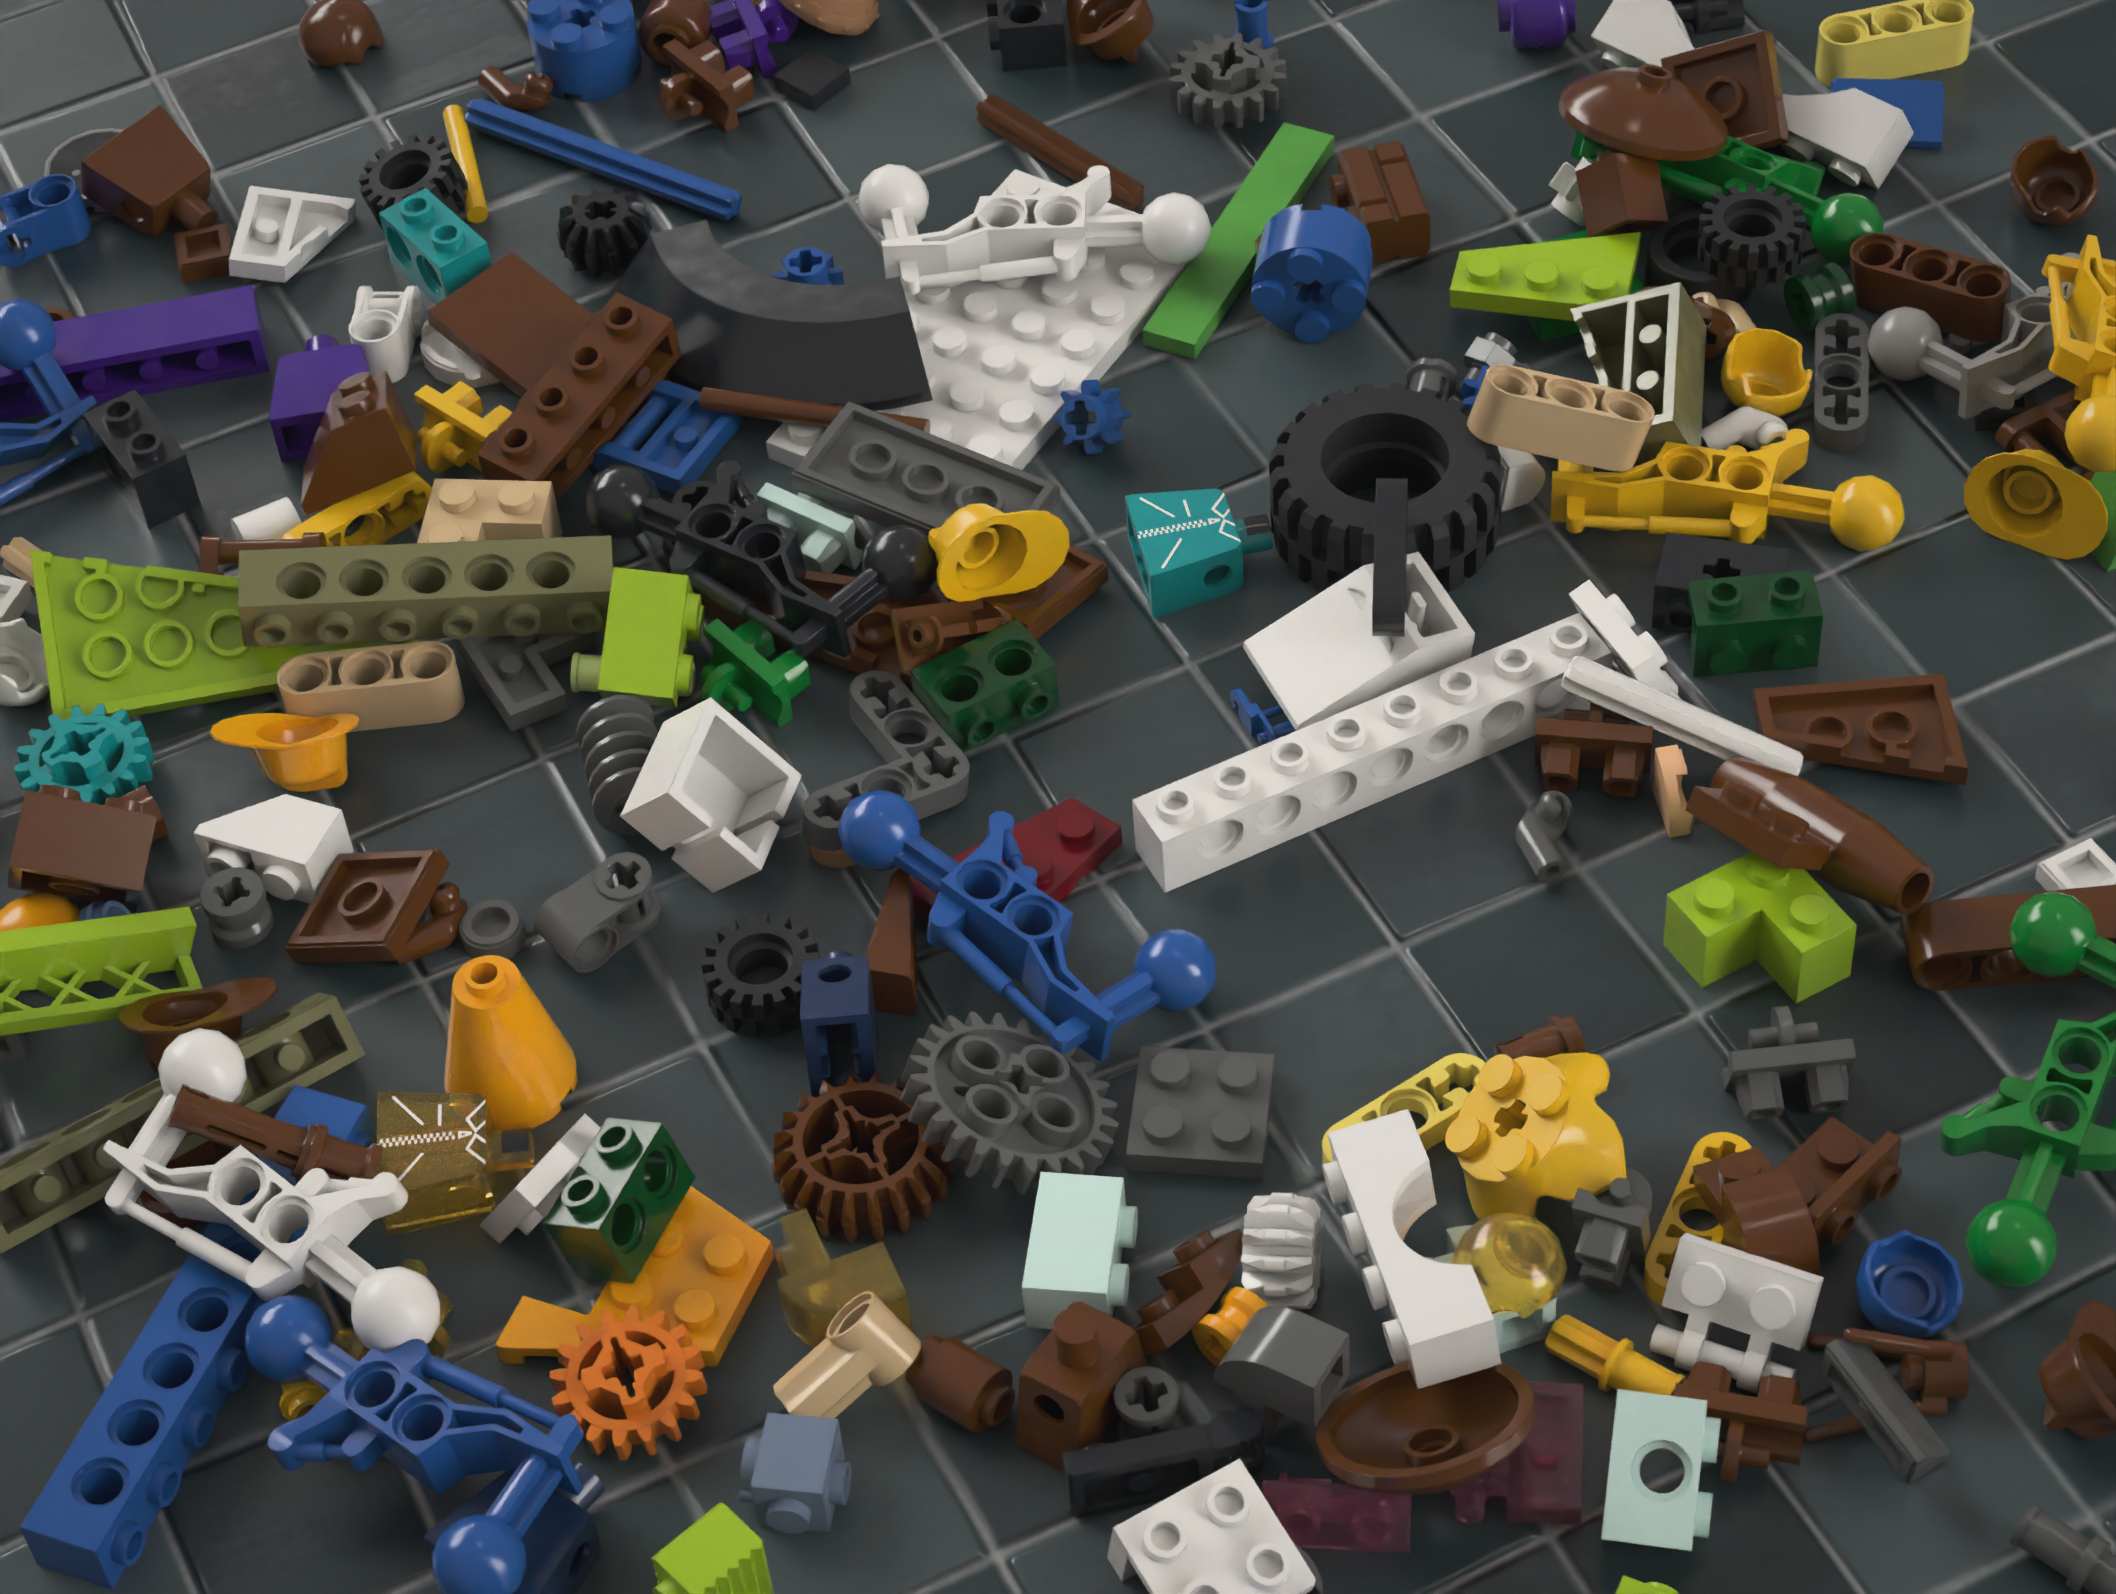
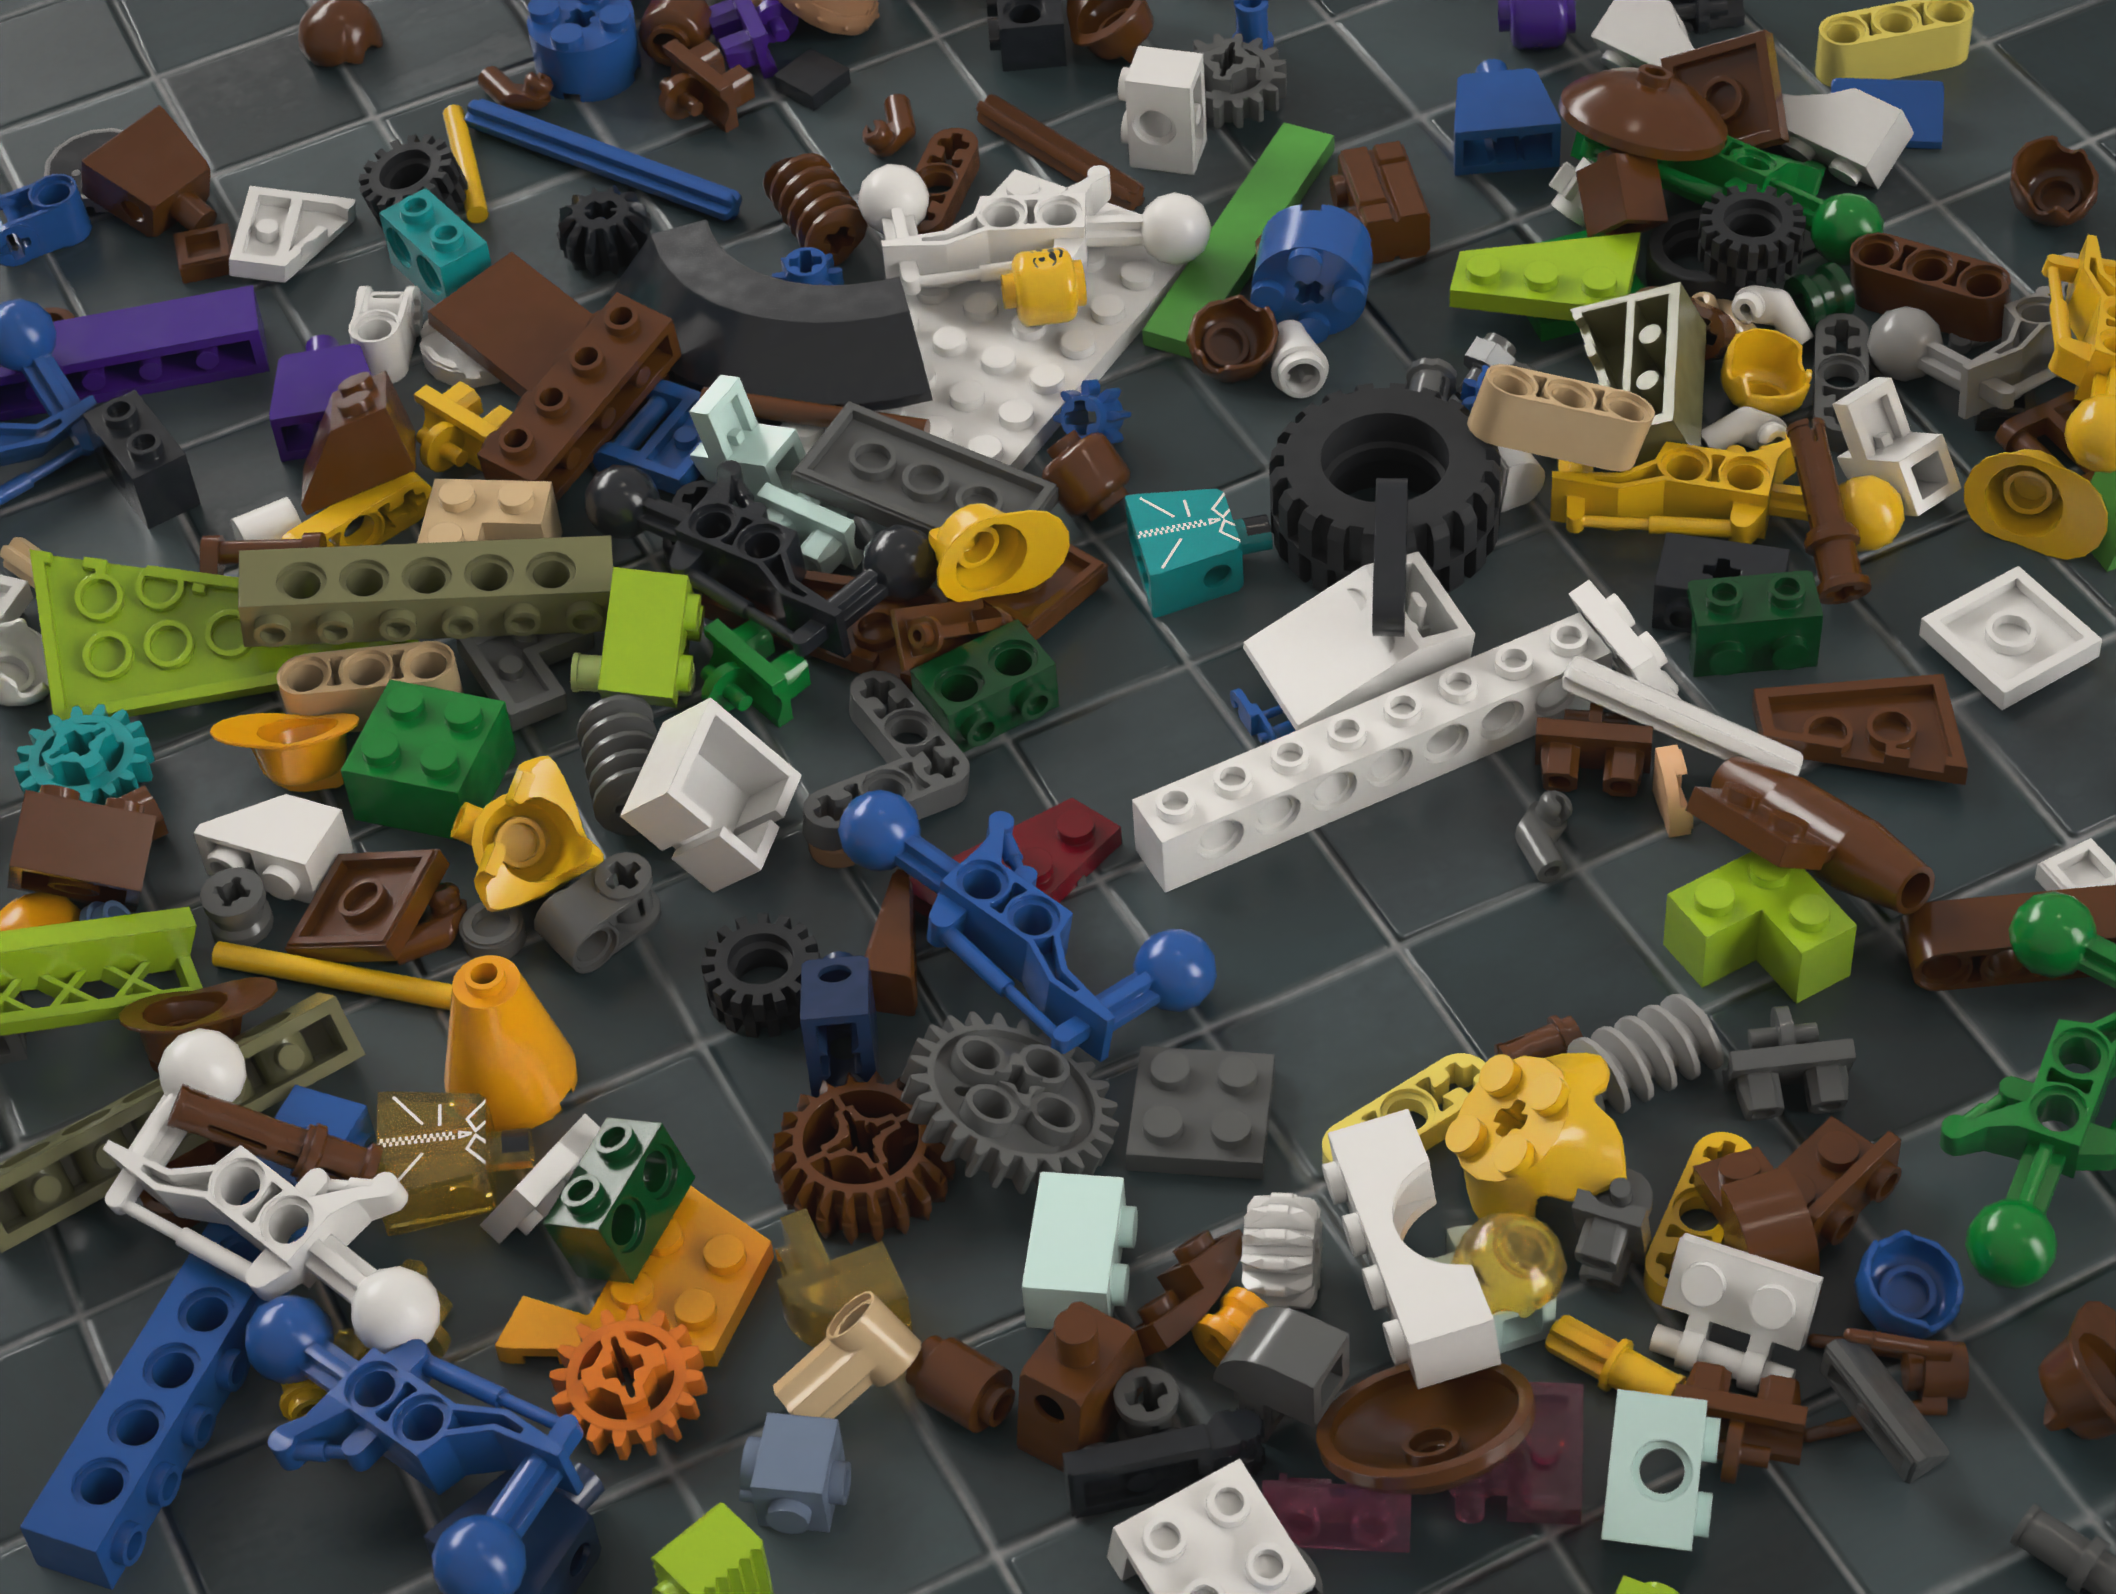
none -> yellow bar [212,941,452,1010]
none -> green brick [341,680,517,840]
none -> yellow piece [451,756,604,912]
none -> light aqua brick [689,375,806,502]
none -> reddish brown piece [763,153,868,267]
none -> reddish brown arm [862,93,916,157]
none -> reddish brown beam [915,128,980,235]
none -> yellow head [1001,247,1087,327]
none -> reddish brown head [1042,430,1131,522]
none -> white brick [1118,46,1207,175]
none -> reddish brown hair [1186,295,1279,383]
none -> white cone [1271,320,1329,398]
none -> blue torso [1454,59,1561,176]
none -> light grey piece [1567,994,1724,1113]
none -> white arm [1732,285,1814,344]
none -> reddish brown pin [1786,417,1872,605]
none -> white brick [1832,377,1962,516]
none -> white plate [1919,566,2102,710]

